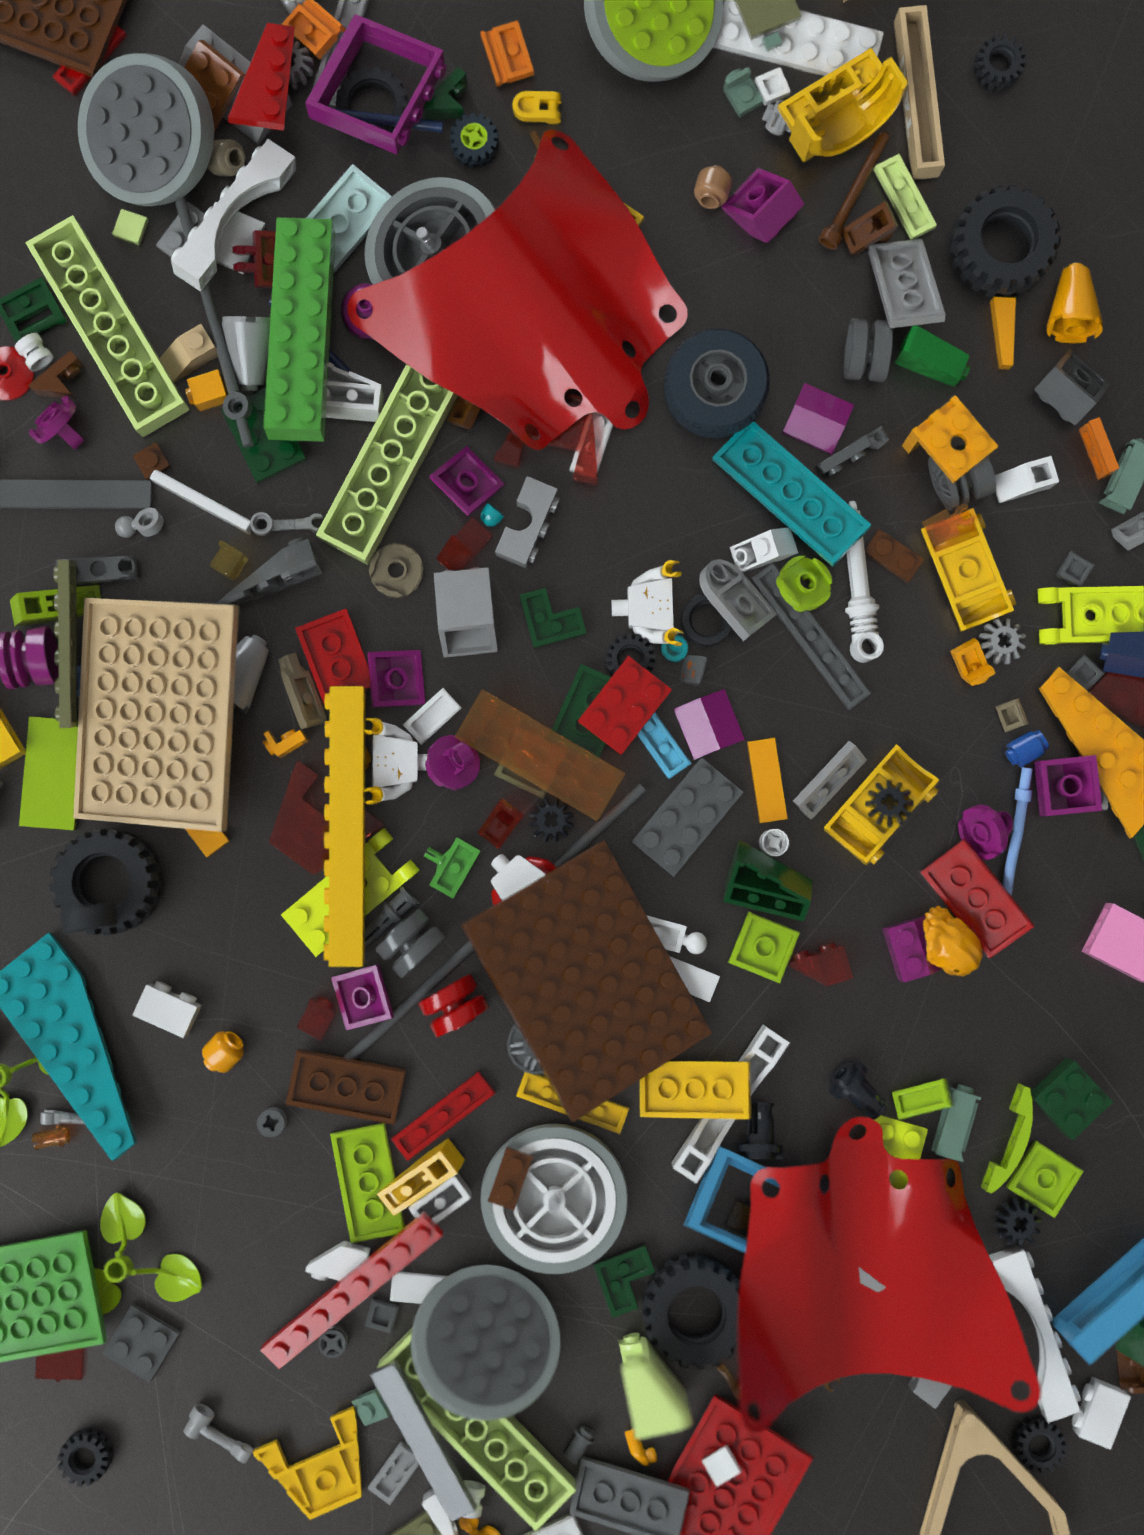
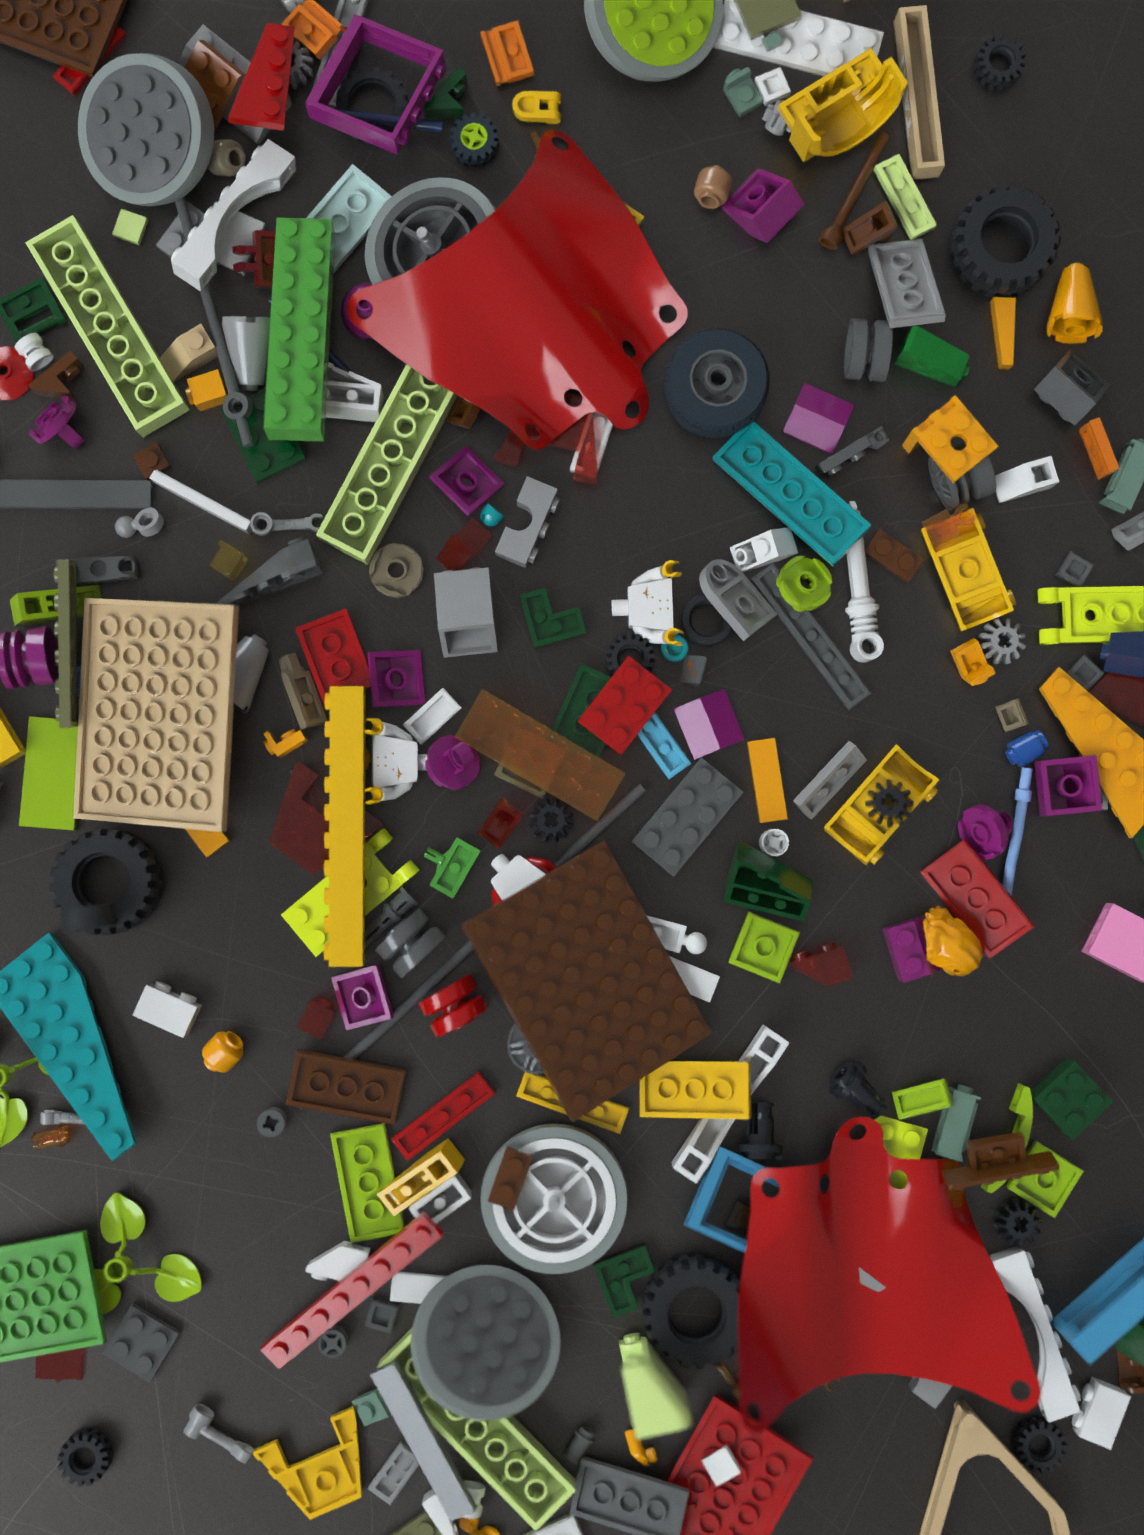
none -> reddish brown bracket [942,1131,1059,1190]

